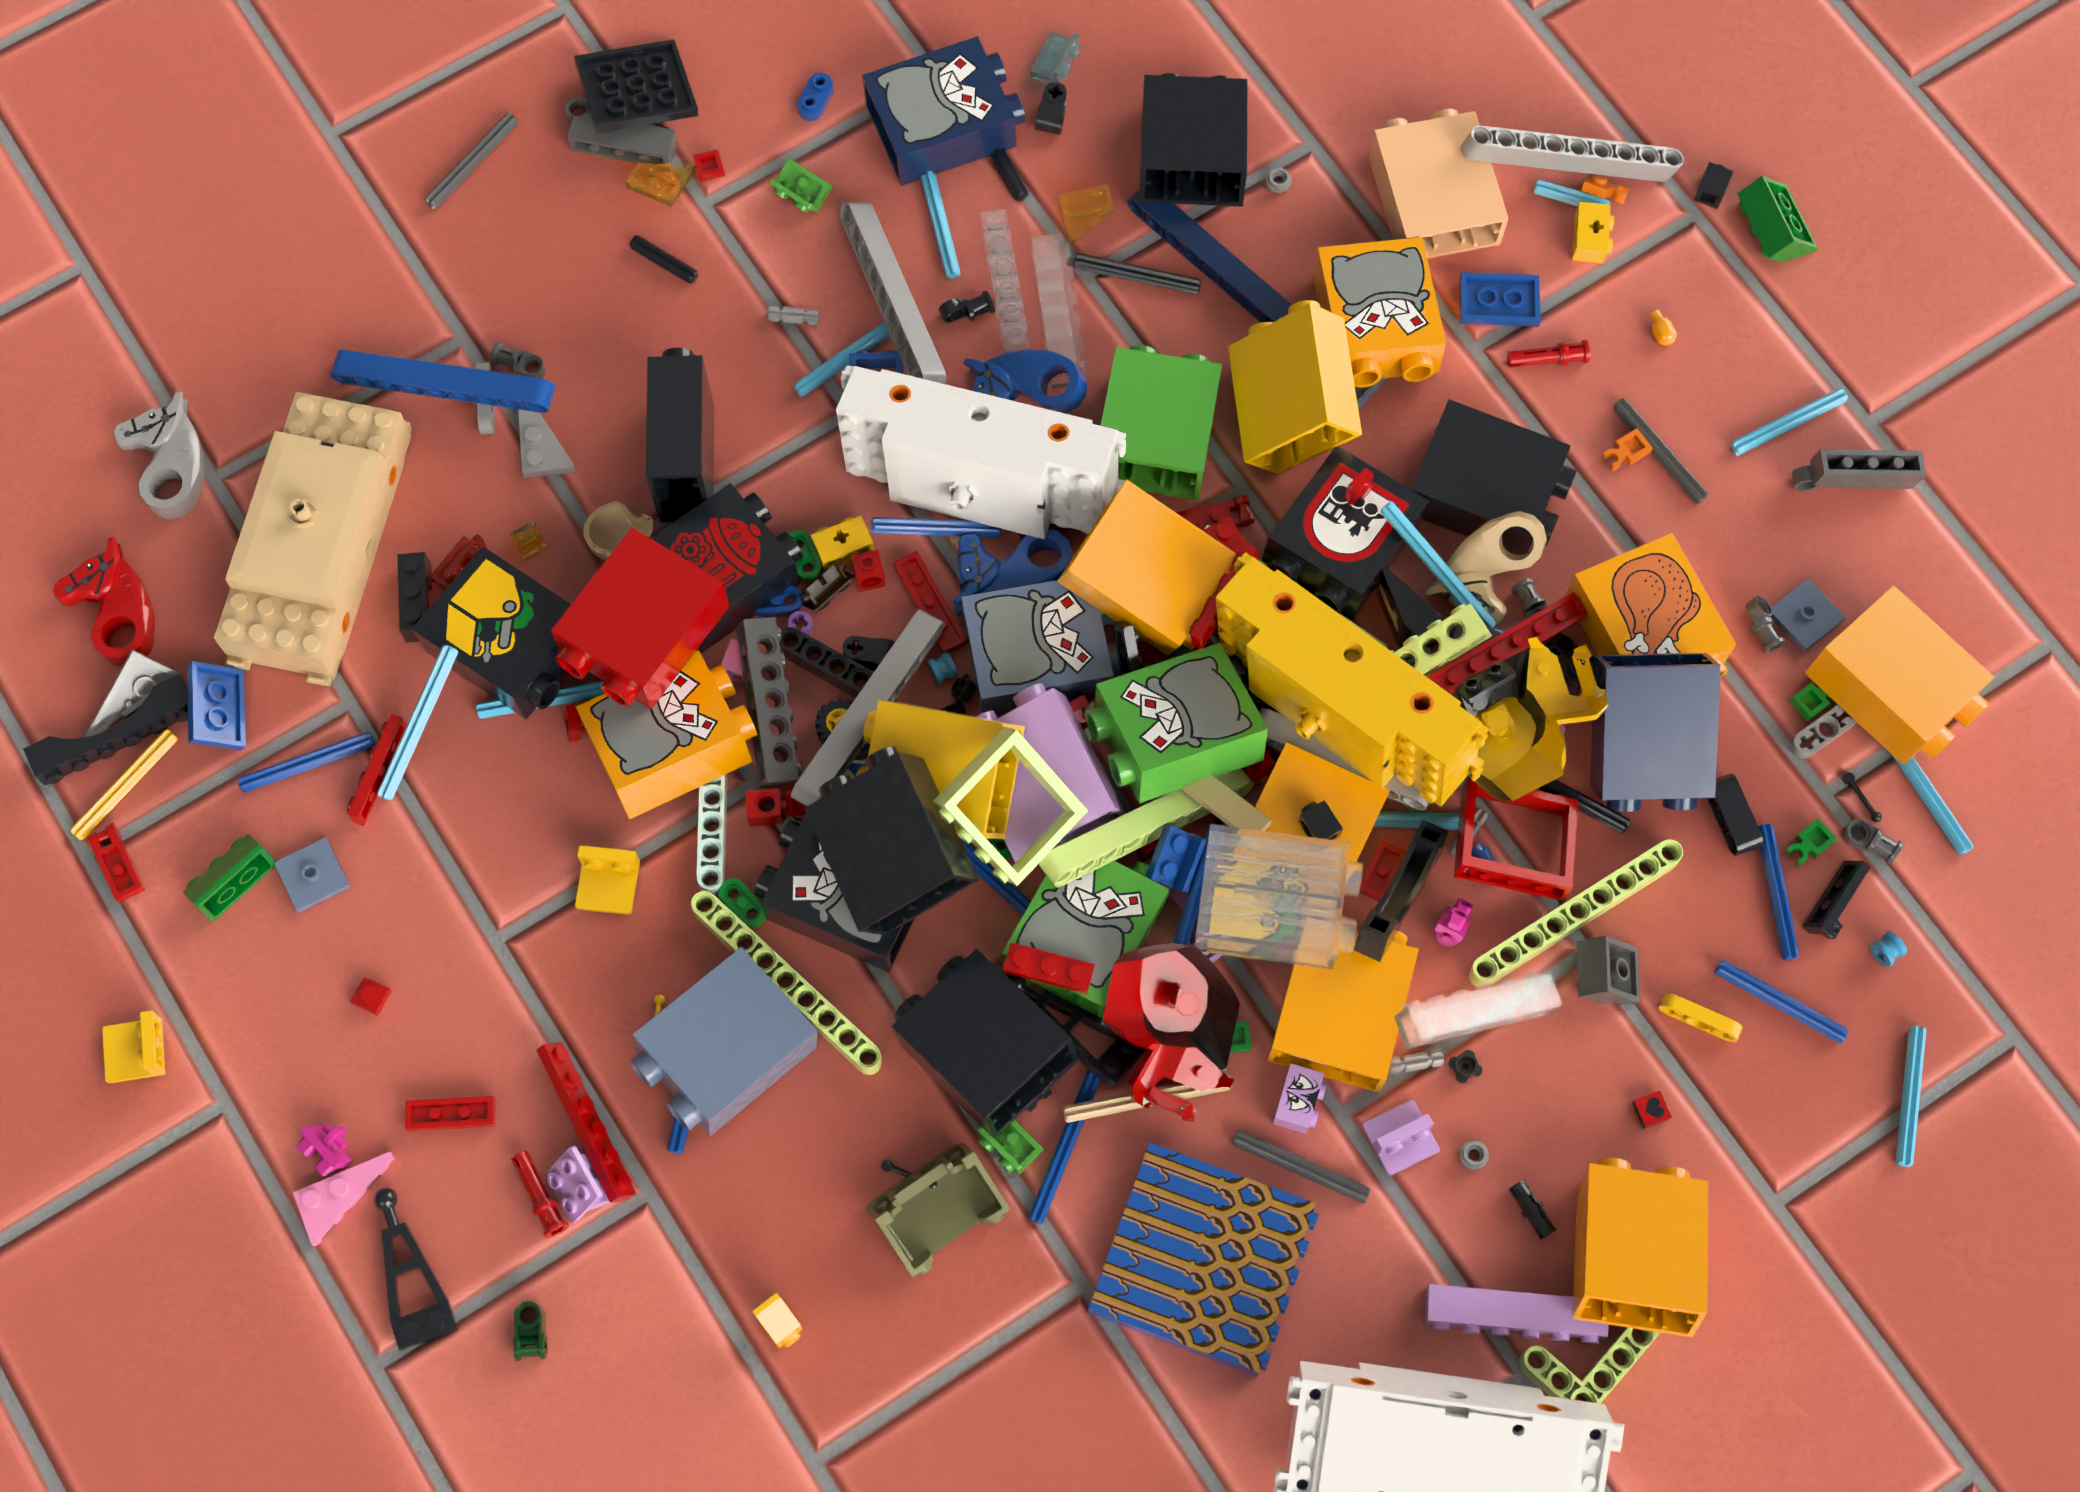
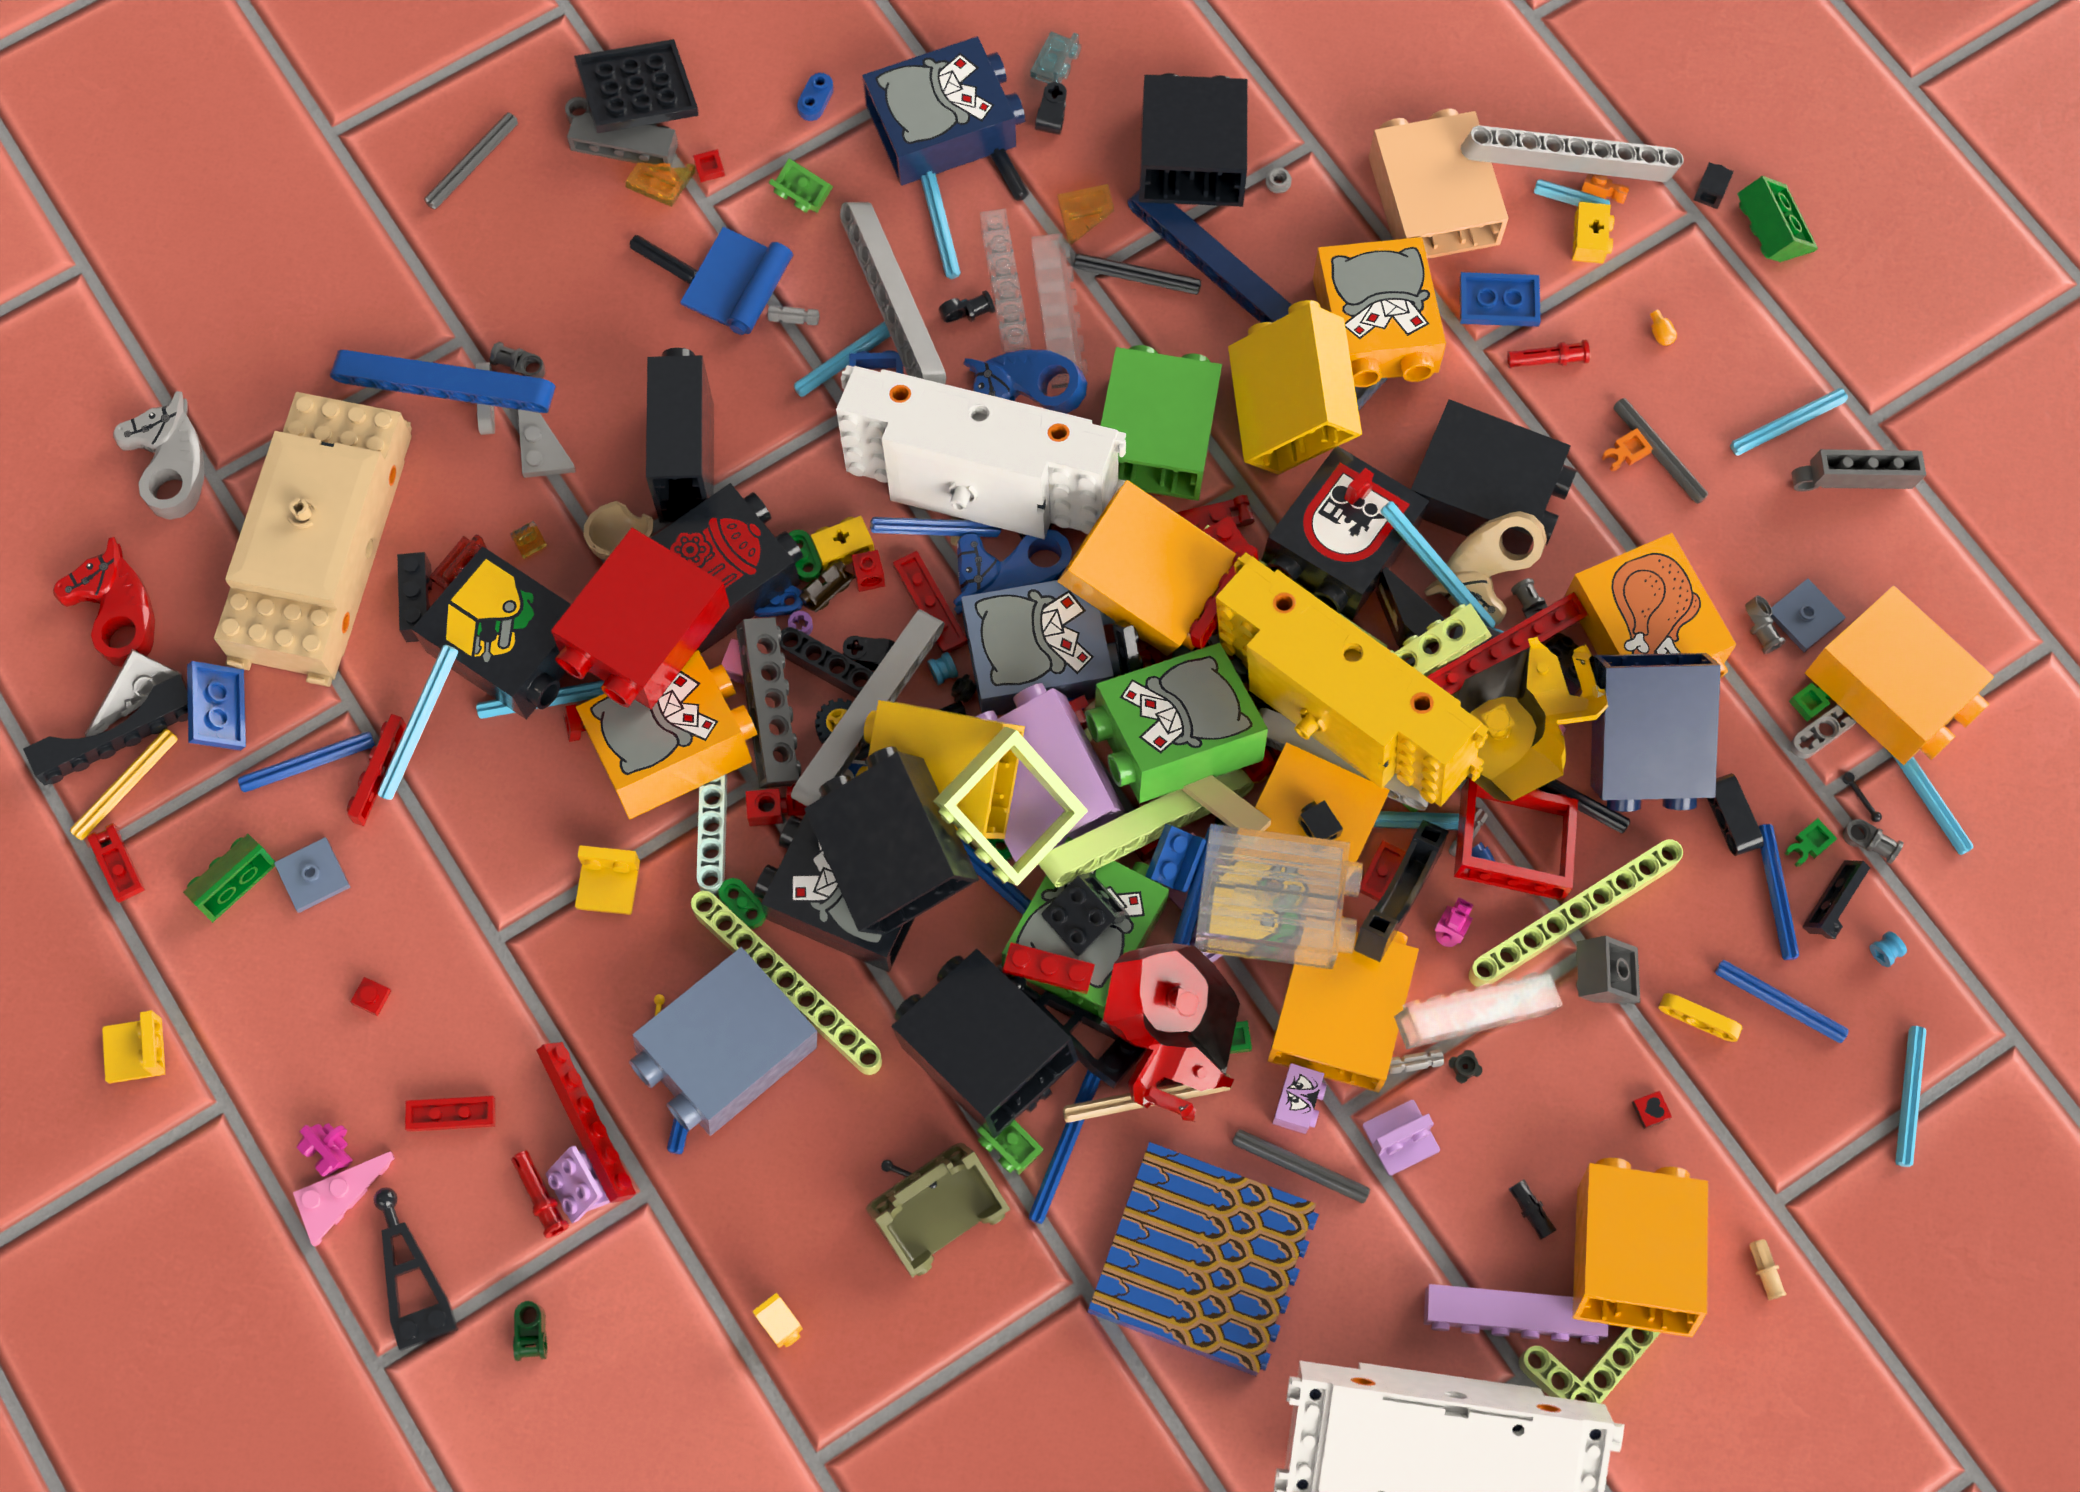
black bracket [1455,660,1518,716] -> none
light grey plate [1459,1140,1489,1170] -> none
none -> blue door [680,227,793,335]
none -> black bracket [1041,872,1129,956]
none -> tan axle [1749,1239,1787,1300]

